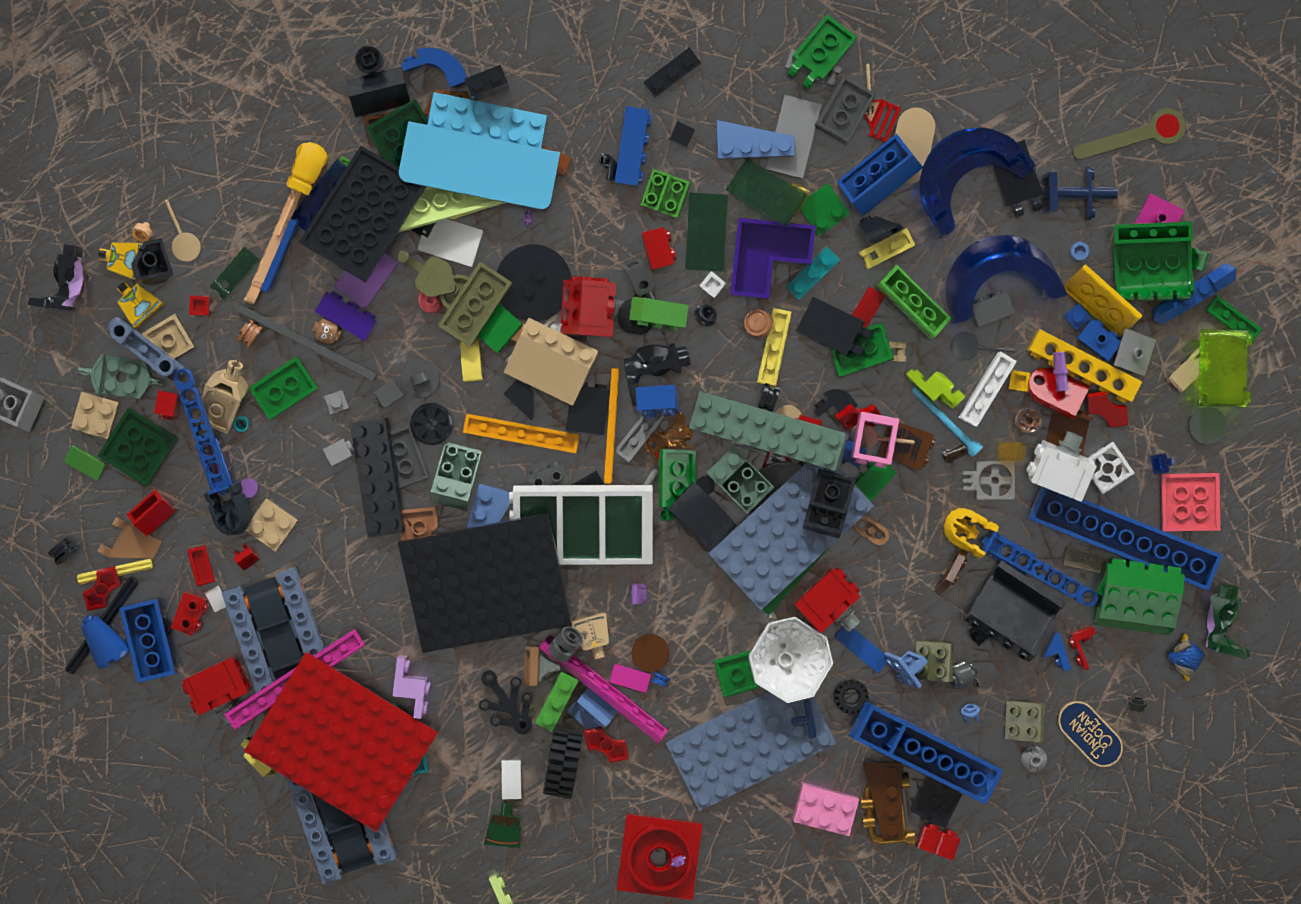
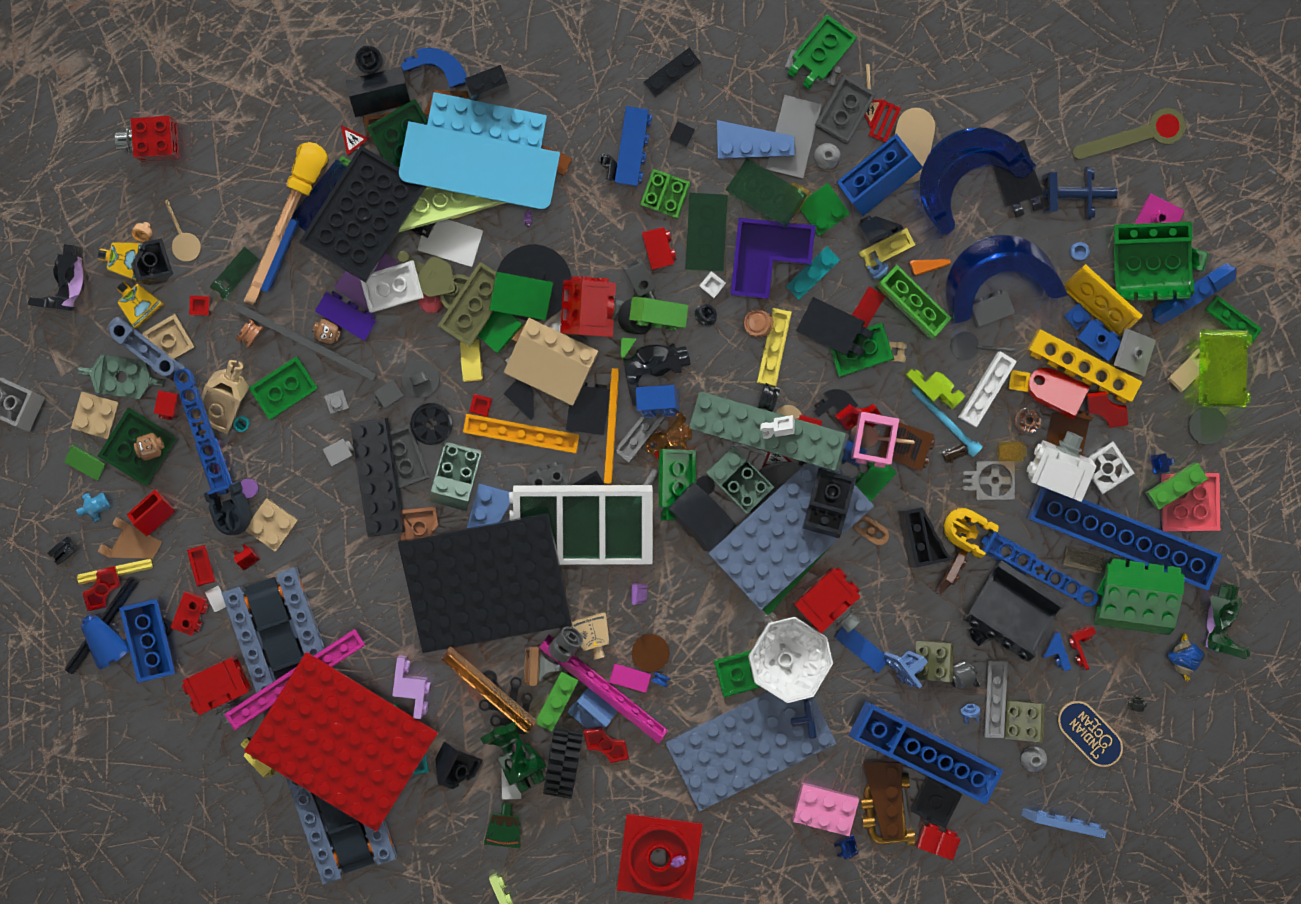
black tyre [834,679,869,715] -> none
medium lavender pin [1053,352,1069,391] -> none
none -> dark azure piece [76,492,111,523]
none -> red piece [115,115,180,162]
none -> medium nougat head [134,433,164,460]
none -> piece [341,125,370,156]
none -> white tile [361,261,424,313]
none -> black slope [435,742,483,789]
none -> clear orange tile [441,646,538,734]
none -> red tile [469,394,492,417]
none -> dark green hips [480,722,547,793]
none -> green tile [489,272,553,320]
none -> bright green slope [620,338,636,358]
none -> white plate [760,415,795,439]
none -> light grey brick [814,143,841,170]
none -> clear blue tile [834,835,859,859]
none -> medium blue plate [867,258,888,279]
none -> black wedge [898,507,952,568]
none -> orange slope [909,259,951,277]
none -> light grey plate [984,660,1008,738]
none -> medium blue wing [1021,808,1107,838]
none -> bright green brick [1145,462,1208,509]

